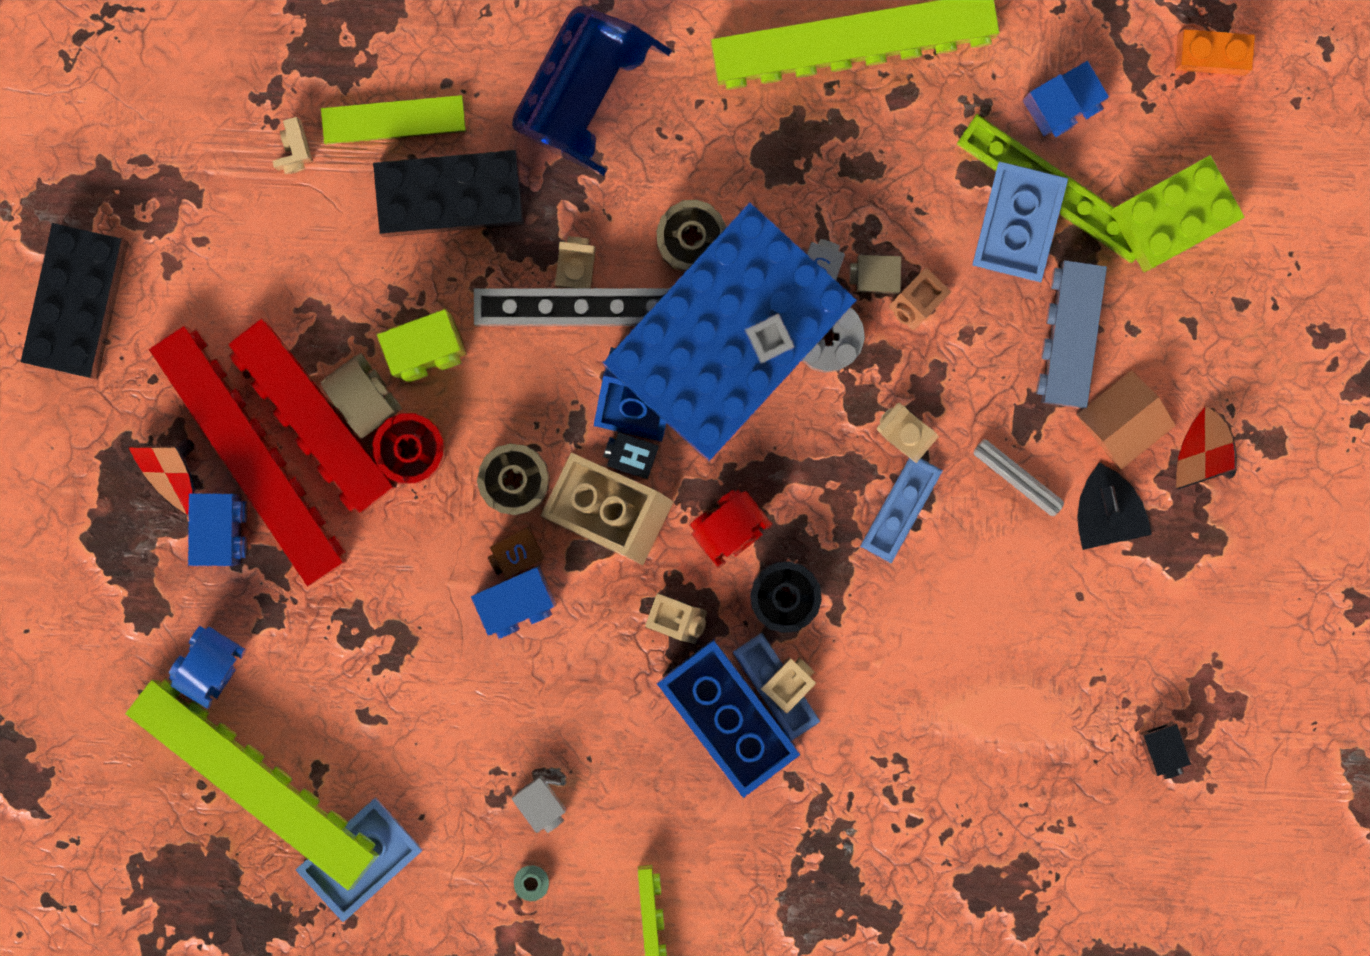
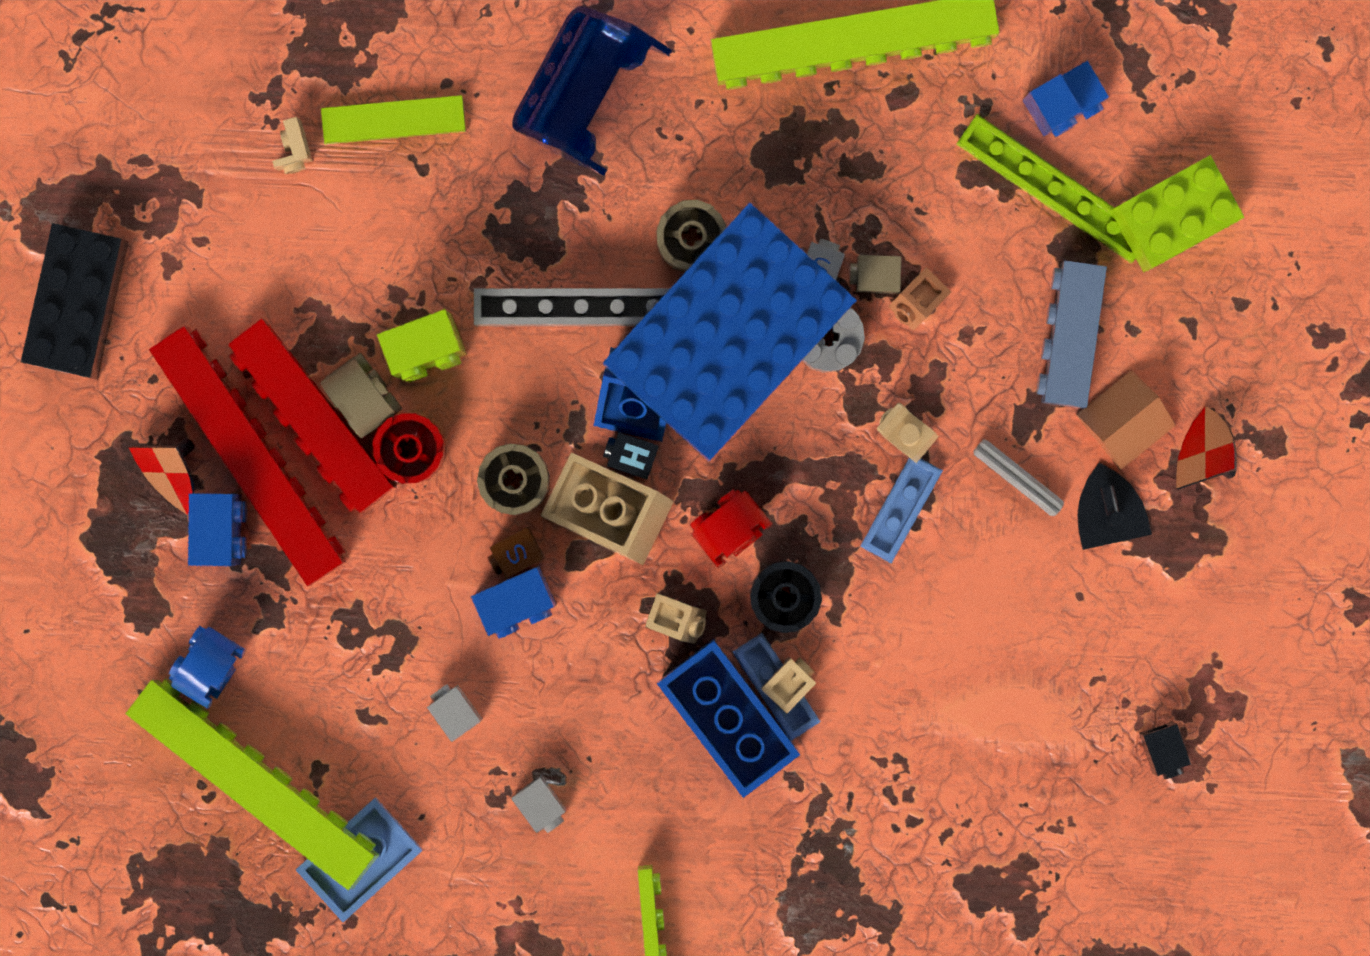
black brick [373,150,524,237] -> none
sand green plate [514,865,549,901] -> none
tan bracket [555,236,596,288] -> none
light grey plate [745,314,794,363] -> none
medium blue plate [972,161,1068,282] -> none
orange brick [1175,29,1255,76] -> none
none -> light grey brick [427,684,483,742]

